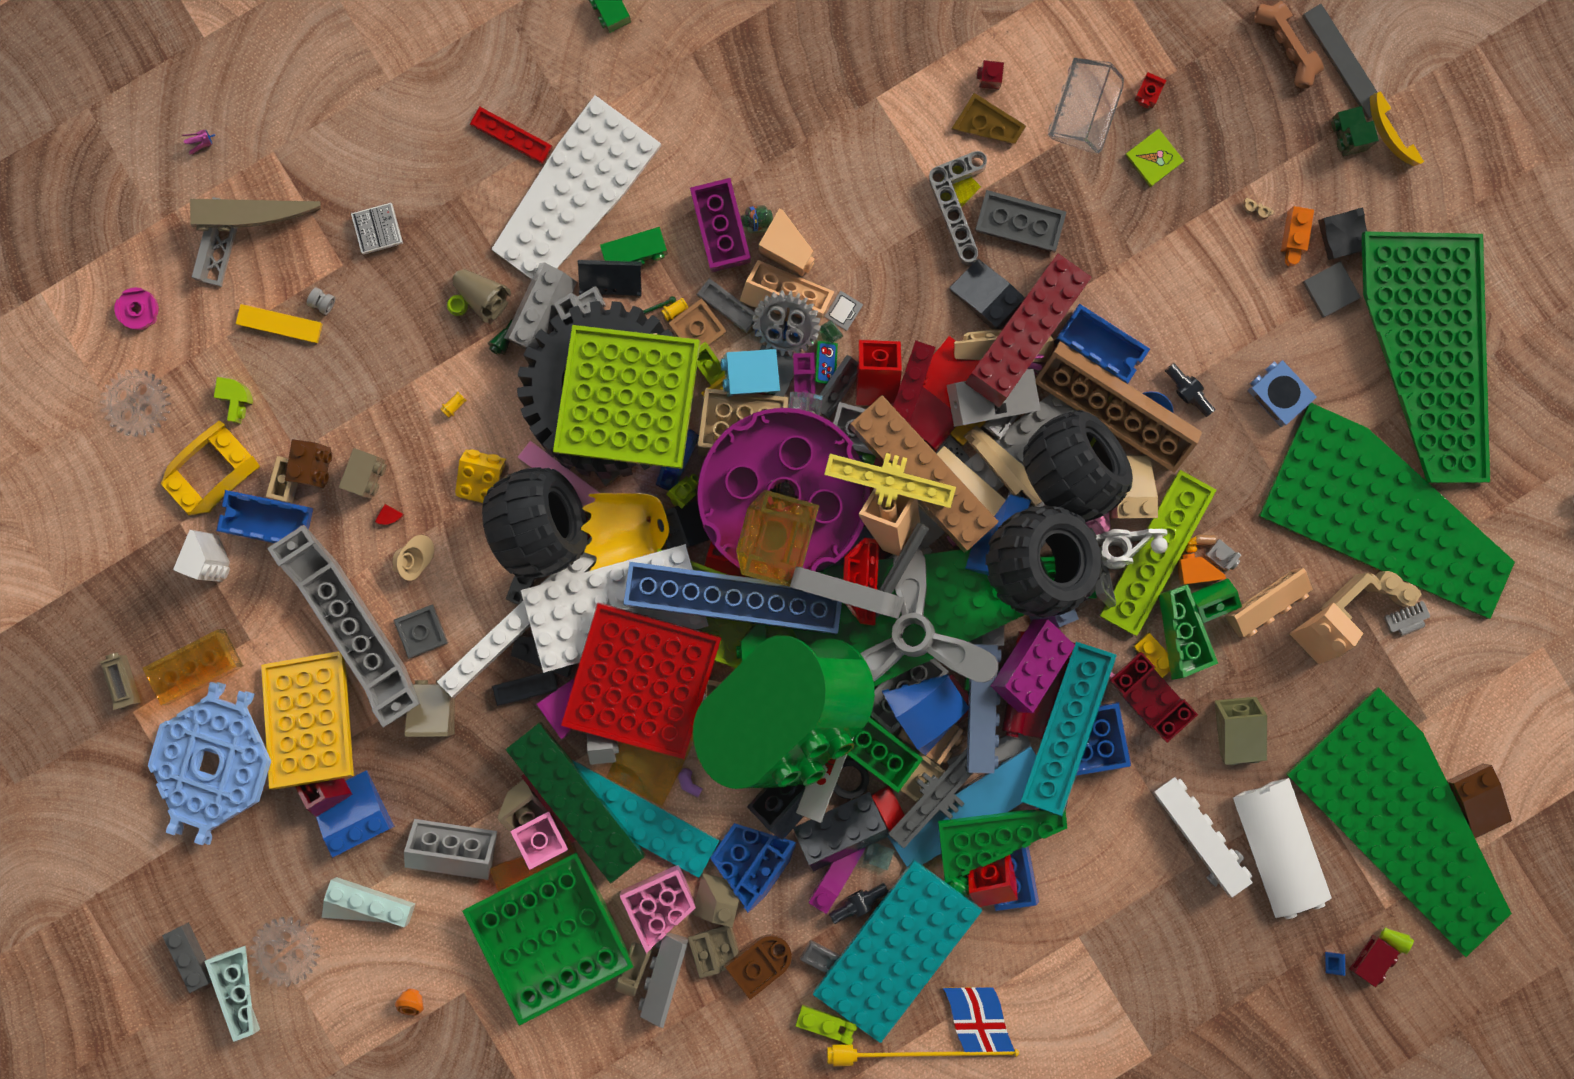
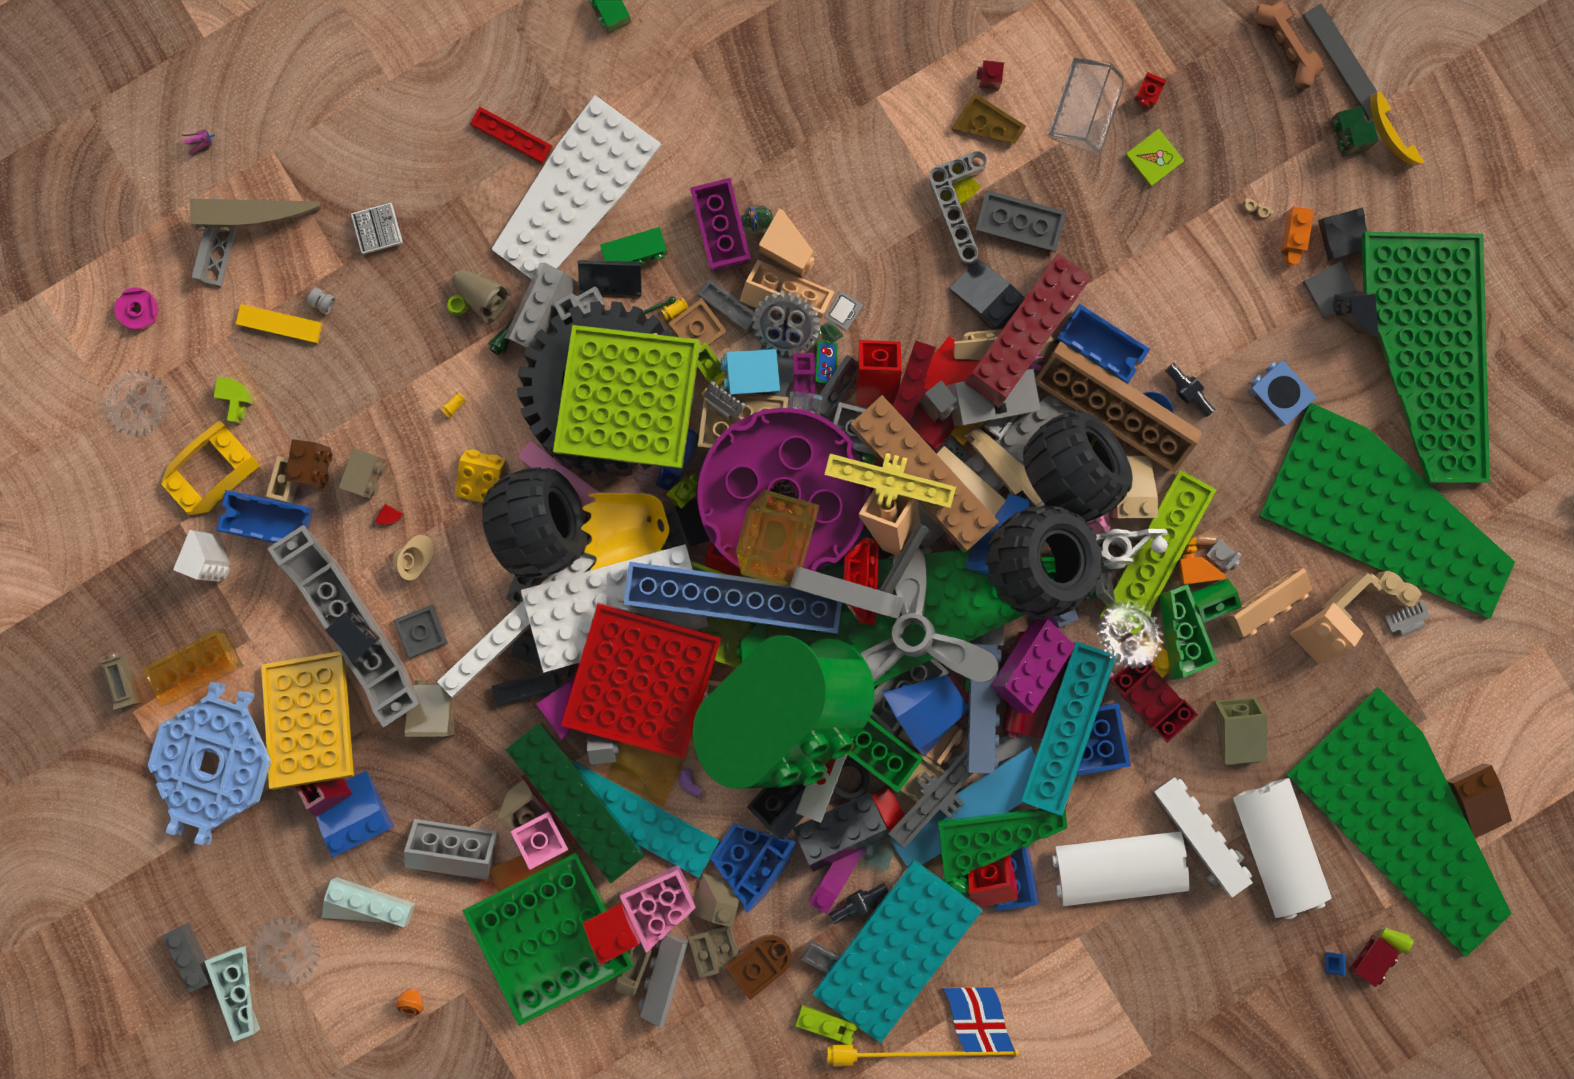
none -> black brick [325,613,382,662]
none -> red slope [583,903,641,965]
none -> light grey piece [704,381,745,420]
none -> dark grey brick [918,381,957,423]
none -> white cylinder [1052,831,1189,906]
none -> clear gear [1097,600,1164,669]
none -> black slope [1333,291,1379,336]

